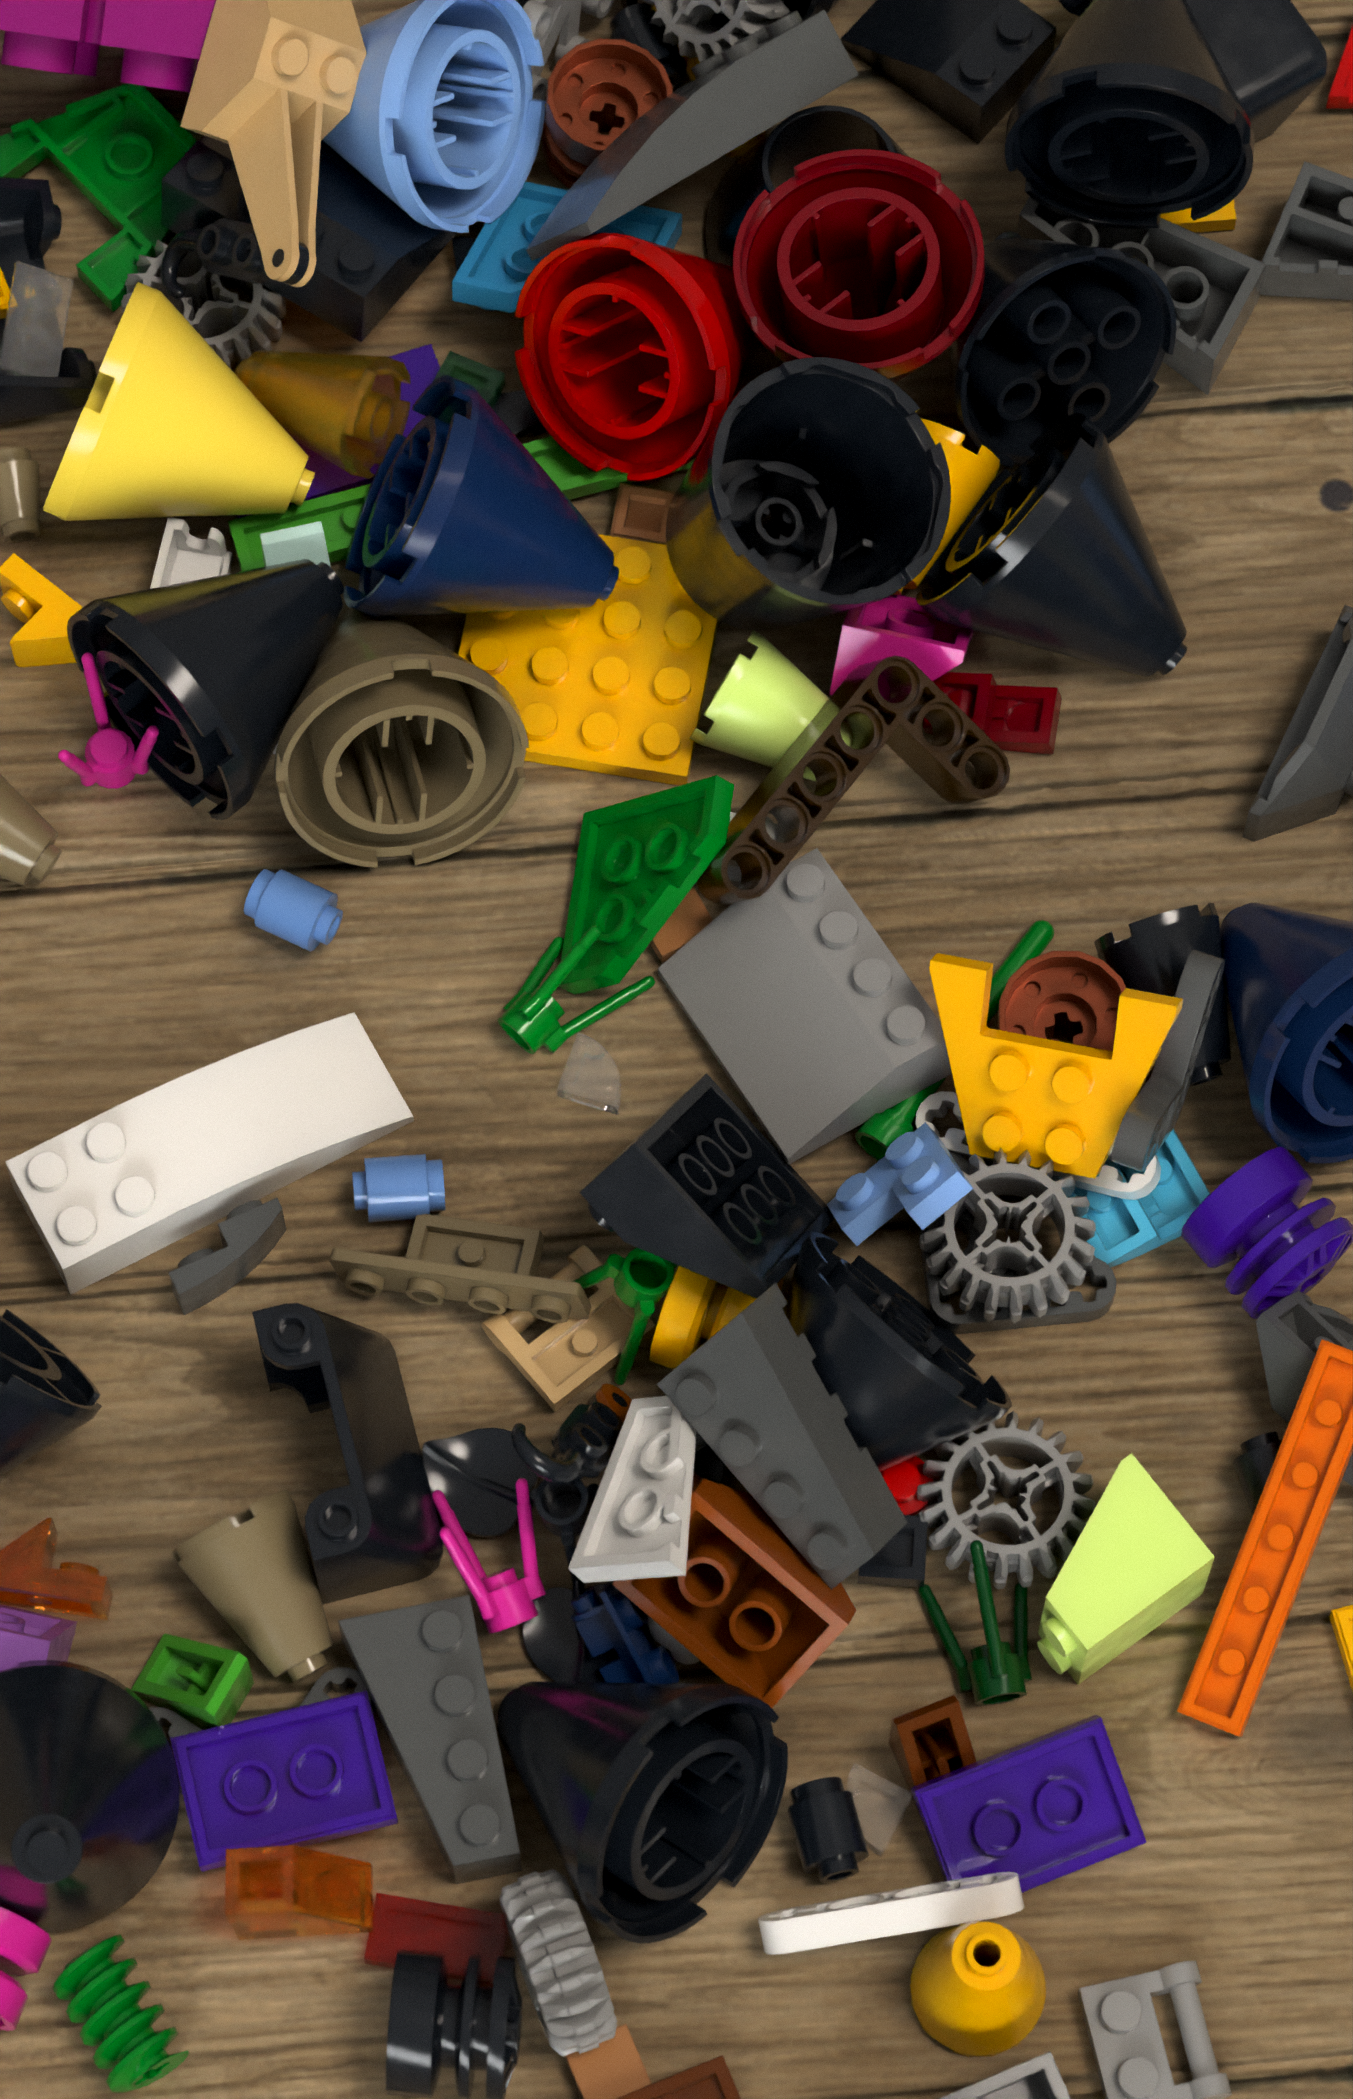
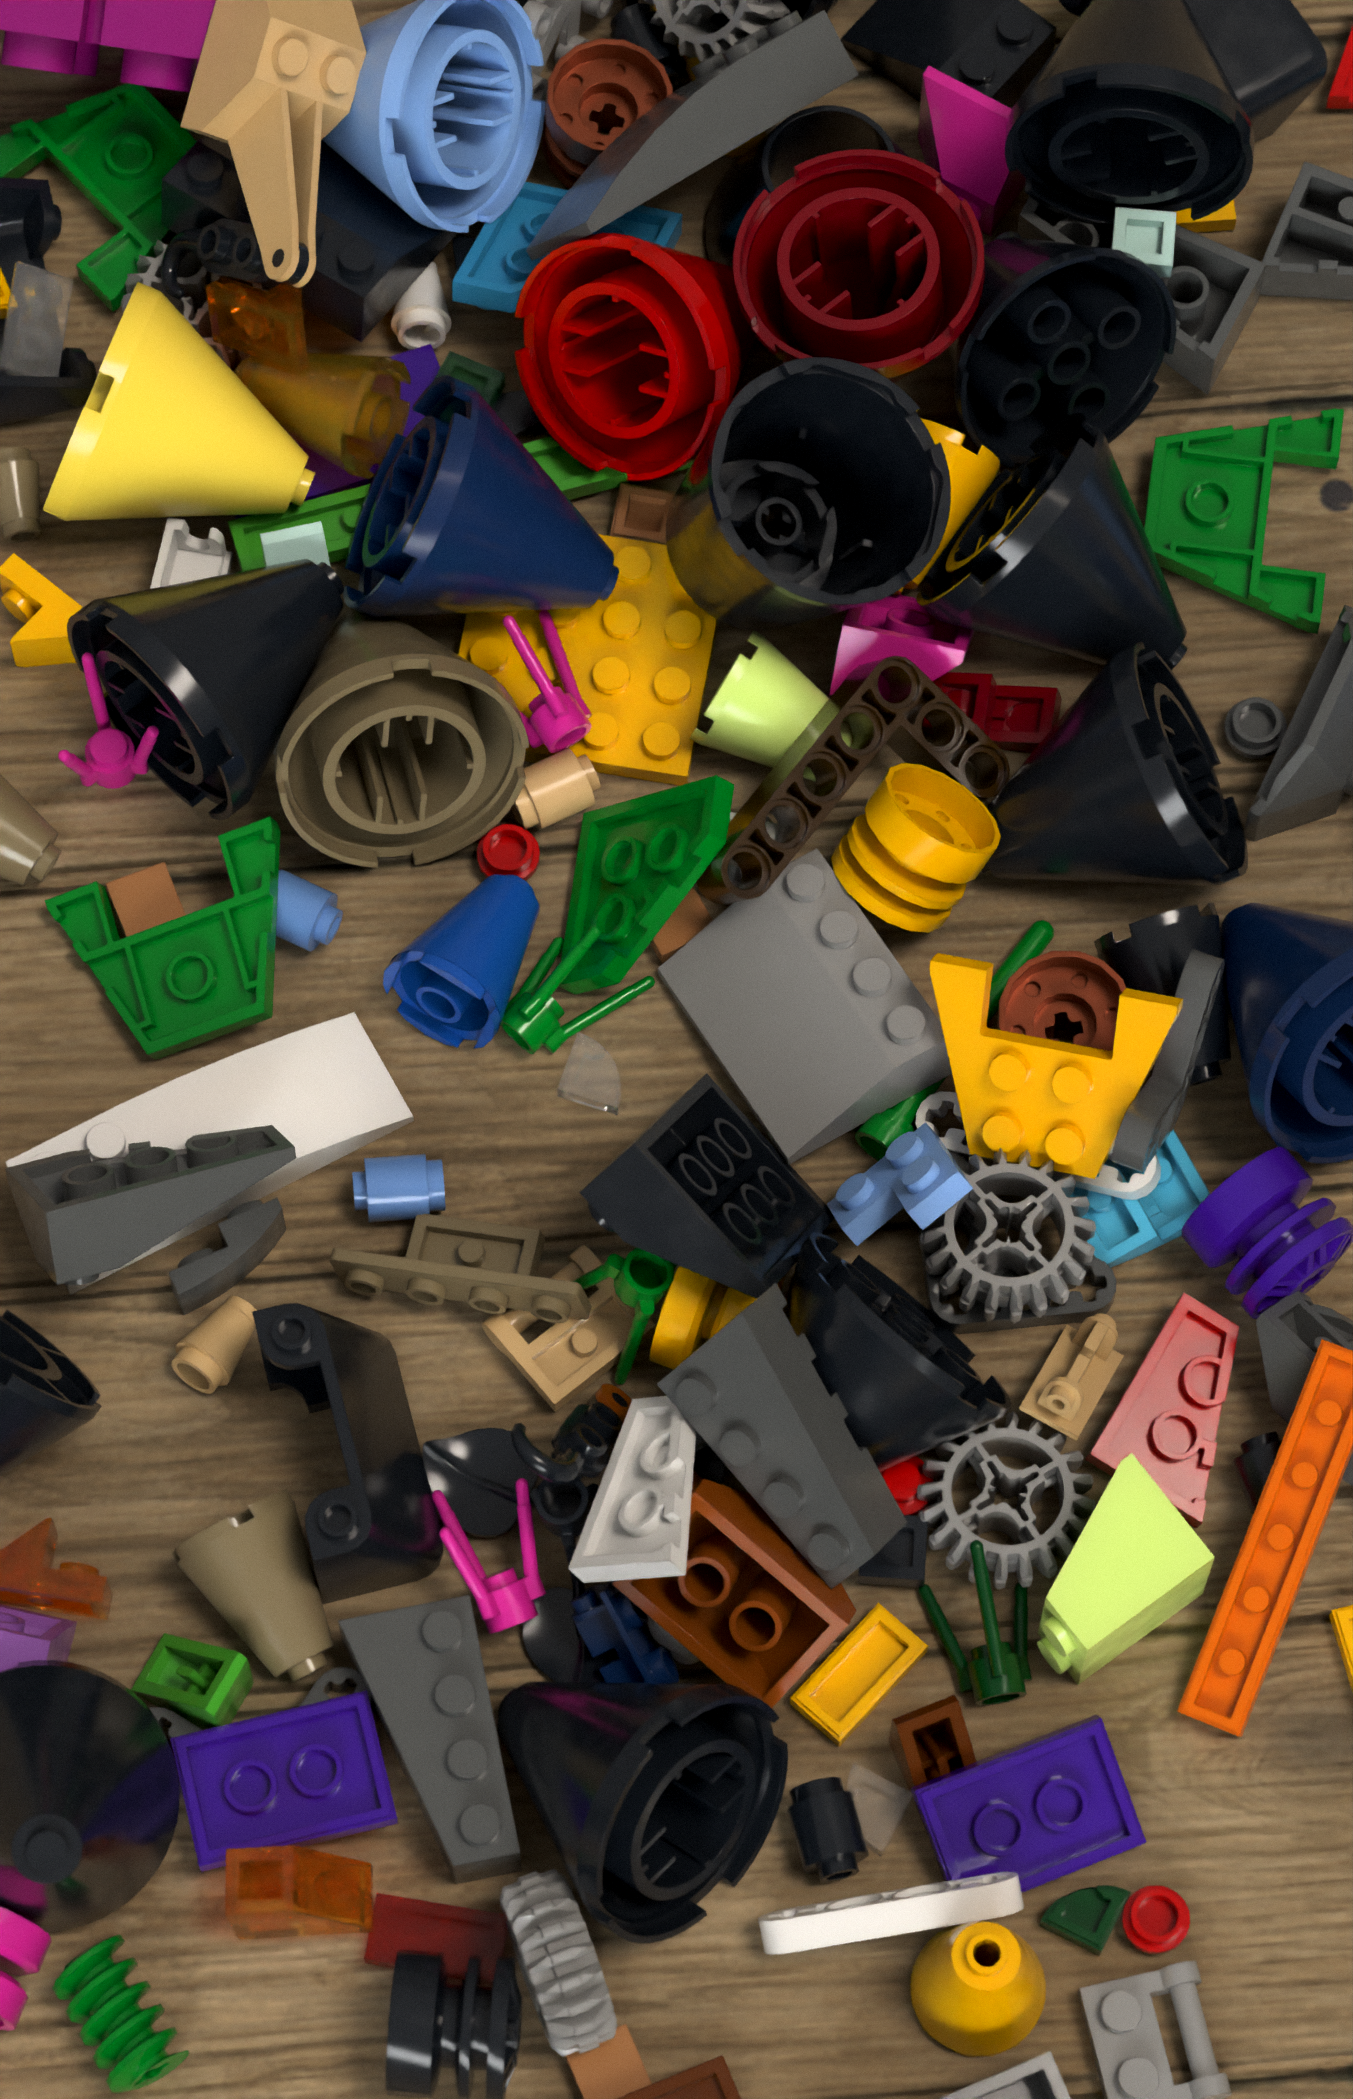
none -> dark grey wedge [5,1125,296,1285]
none -> green wing [45,816,281,1060]
none -> medium nougat tile [105,862,186,937]
none -> tan cone [171,1296,257,1394]
none -> clear orange slope [206,277,309,371]
none -> blue cone [383,874,540,1049]
none -> white cone [391,261,452,350]
none -> red plate [477,824,540,881]
none -> dark pink plant [503,610,592,753]
none -> tan brick [510,748,601,830]
none -> yellow tile [790,1603,928,1747]
none -> yellow wheel [831,763,1001,933]
none -> dark pink slope [918,66,1026,236]
none -> black cone [981,642,1248,886]
none -> tan hinge [1019,1313,1124,1441]
none -> dark green tile [1039,1885,1130,1956]
none -> wing [1084,1293,1240,1528]
none -> light aqua plate [1111,207,1177,278]
none -> red plate [1122,1885,1190,1954]
none -> green wing [1144,409,1344,634]
none -> dark grey plate [1224,697,1287,759]

